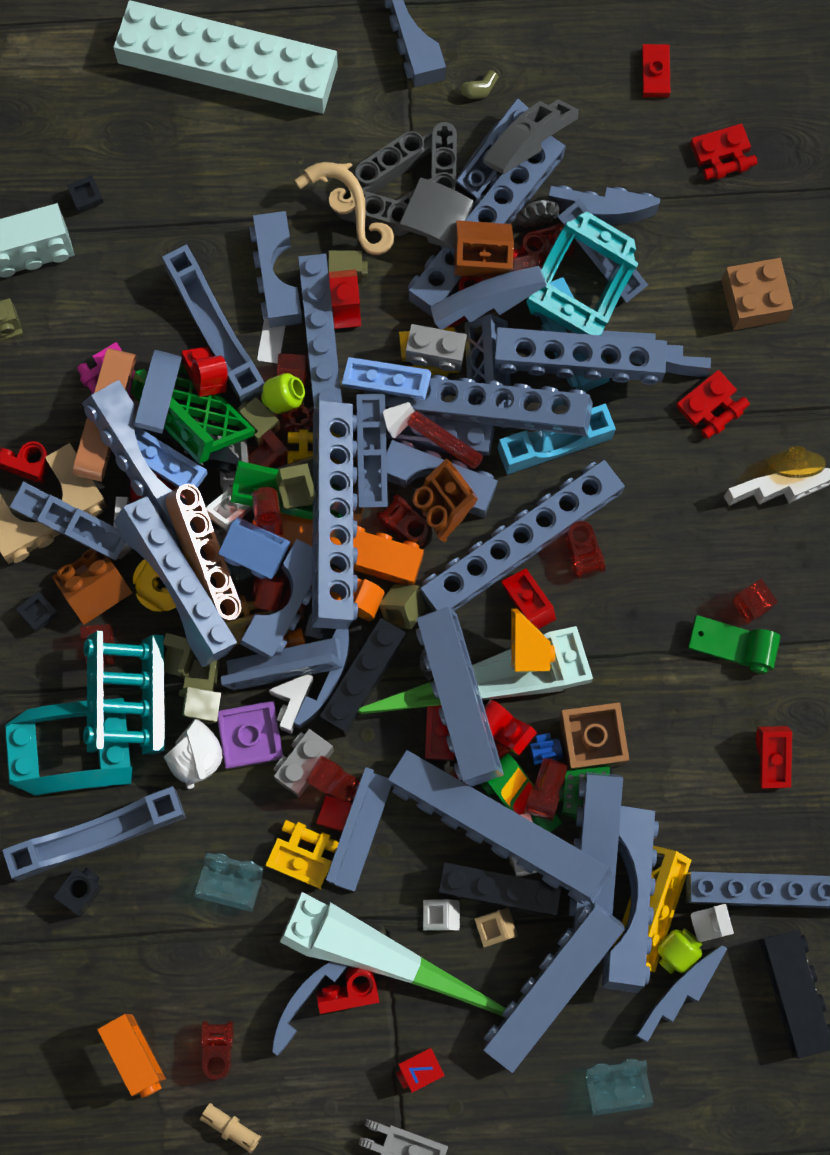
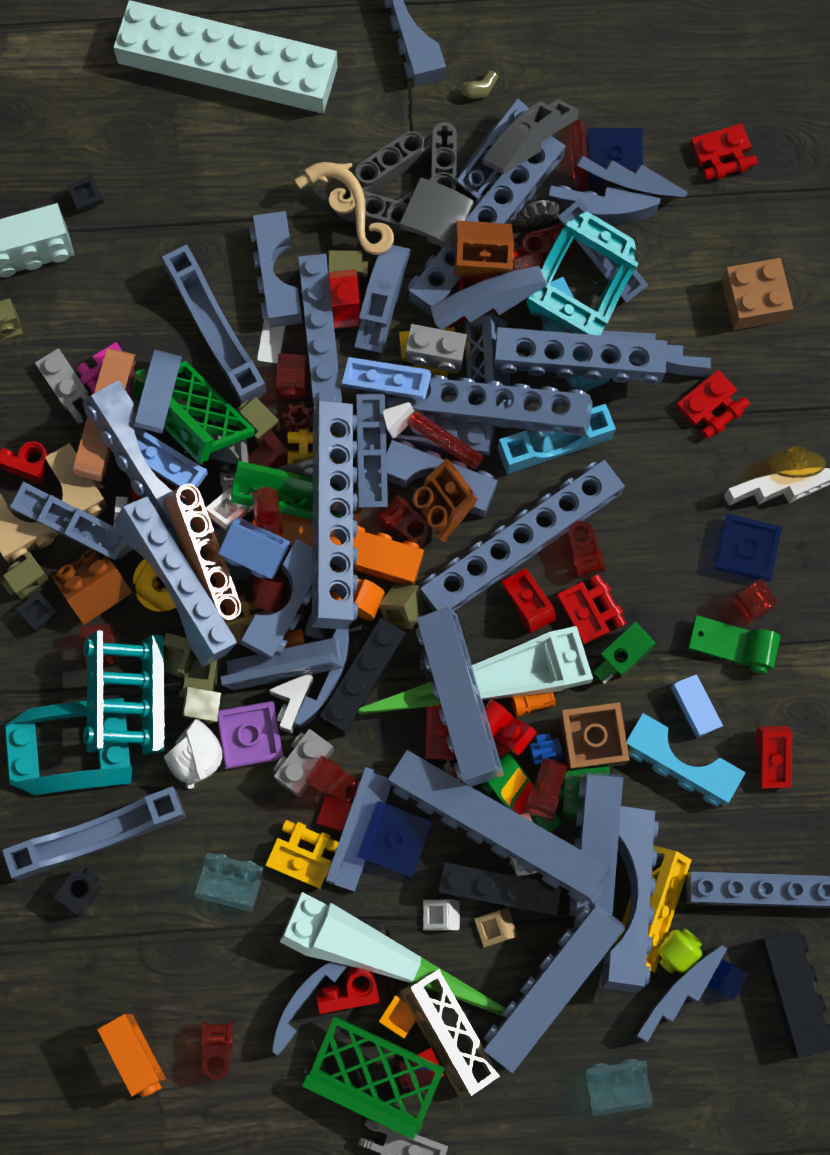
red plate [181,347,228,397] -> none
tan pin [200,1103,262,1153] -> none
lime head [261,373,305,414] -> none
olive panel [275,463,316,510] -> none
light orange slope [511,609,555,672] -> none
red plate [642,44,670,98] -> none
white slope [691,904,734,942] -> none
none -> olive brick [1,551,50,600]
none -> light grey hinge [35,348,90,425]
none -> green fence [302,1016,445,1140]
none -> sand blue slope [354,245,411,355]
none -> clear blue plate [356,801,432,878]
none -> light orange panel [379,996,416,1038]
none -> fence [400,969,499,1098]
none -> orange pin [511,692,556,718]
none -> red plate [557,574,626,646]
none -> clear red axle [569,120,591,192]
none -> sand blue slope [575,154,688,197]
none -> clear blue plate [588,128,643,182]
none -> green torso [593,622,656,684]
none -> medium azure arch [626,713,745,807]
none -> light blue slope [671,674,723,738]
none -> clear blue slope [707,959,749,1000]
none -> clear blue plate [714,513,782,582]

